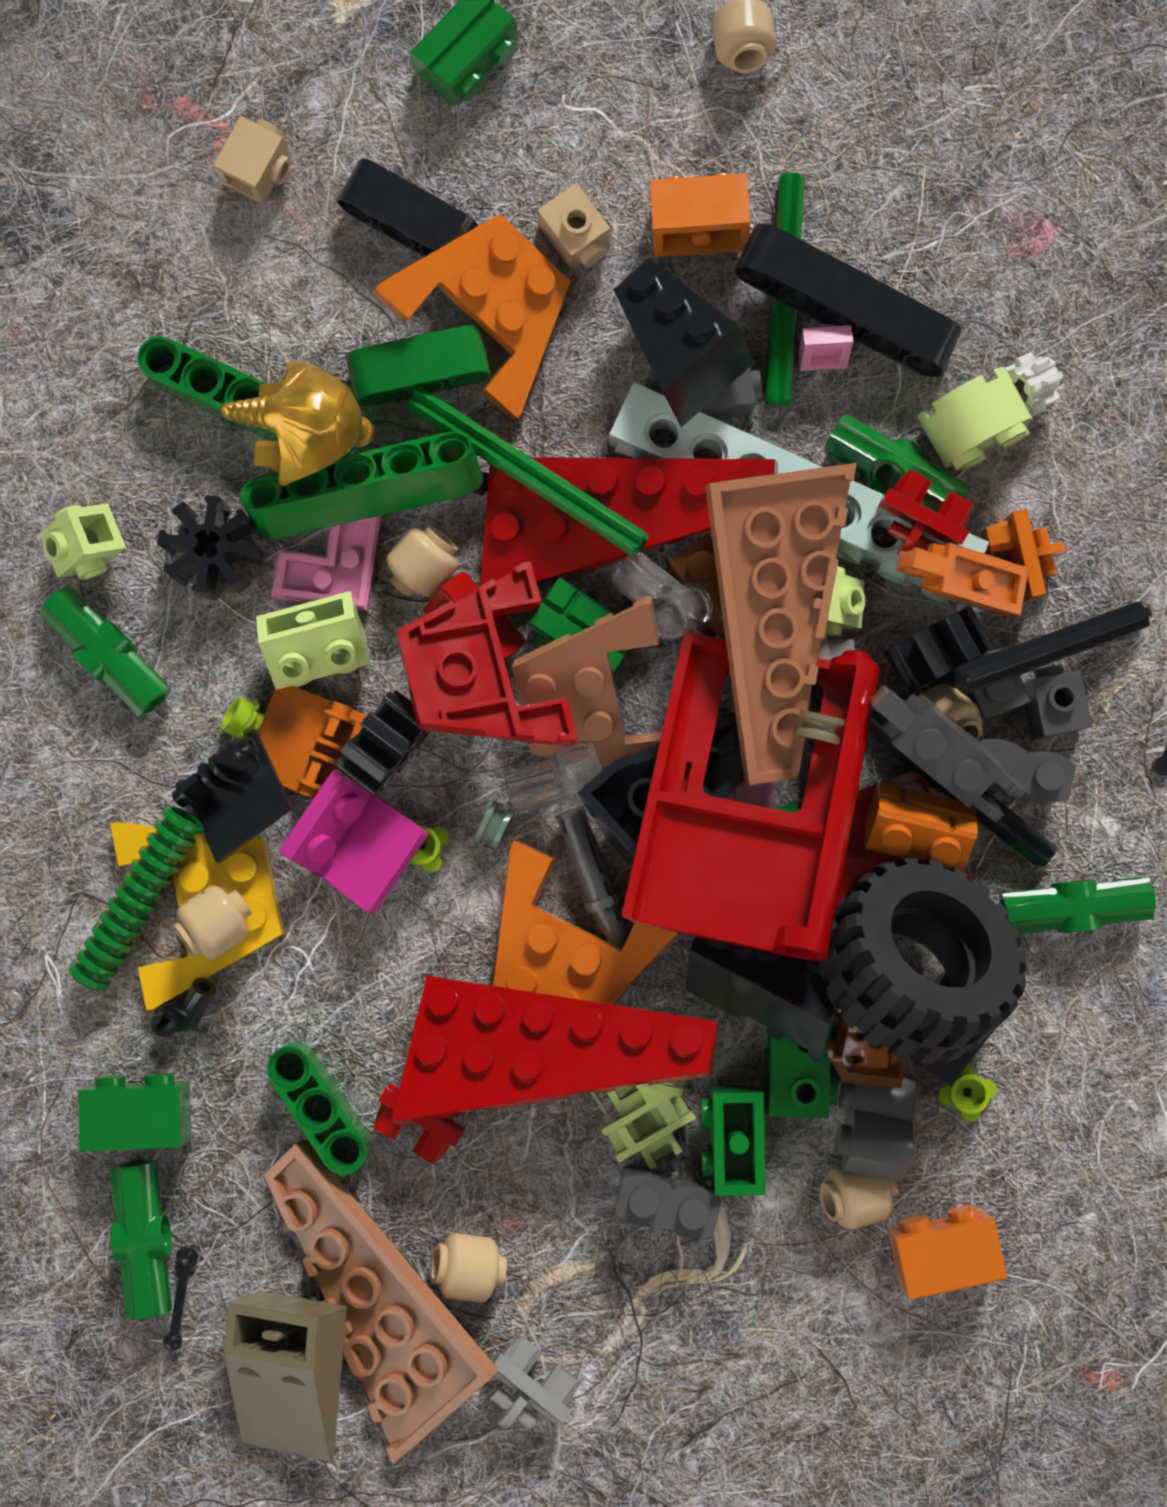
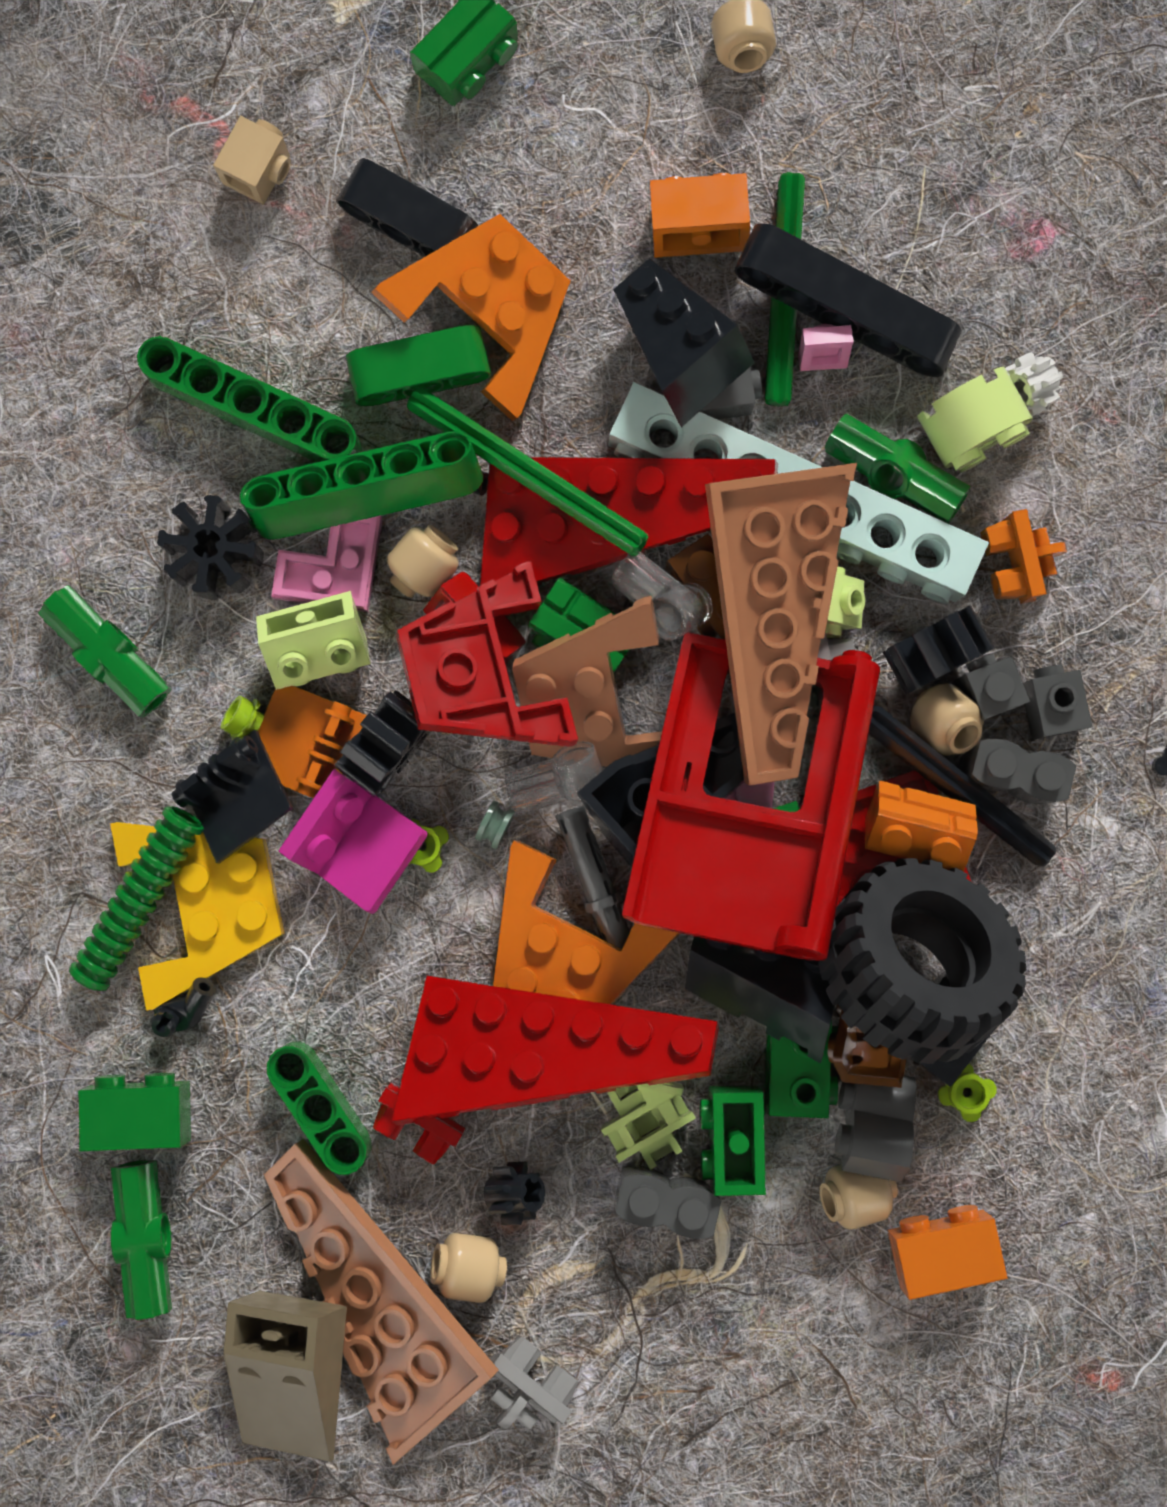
yellowish green brick [40,503,126,580] -> none
black hinge [163,1246,198,1352] -> none
tan head [173,886,251,960] -> none
pearl gold piece [221,360,374,486] -> none
tan brick [537,182,610,272] -> none
dark tan bush [795,709,846,745] -> none
dark grey hinge [870,685,1026,822] -> none
red hips [878,469,973,556] -> none
orange hinge [896,543,1029,618] -> none
black axle [953,601,1152,694] -> none
green piece [999,877,1156,934] -> none
none -> black gear [483,1161,545,1225]

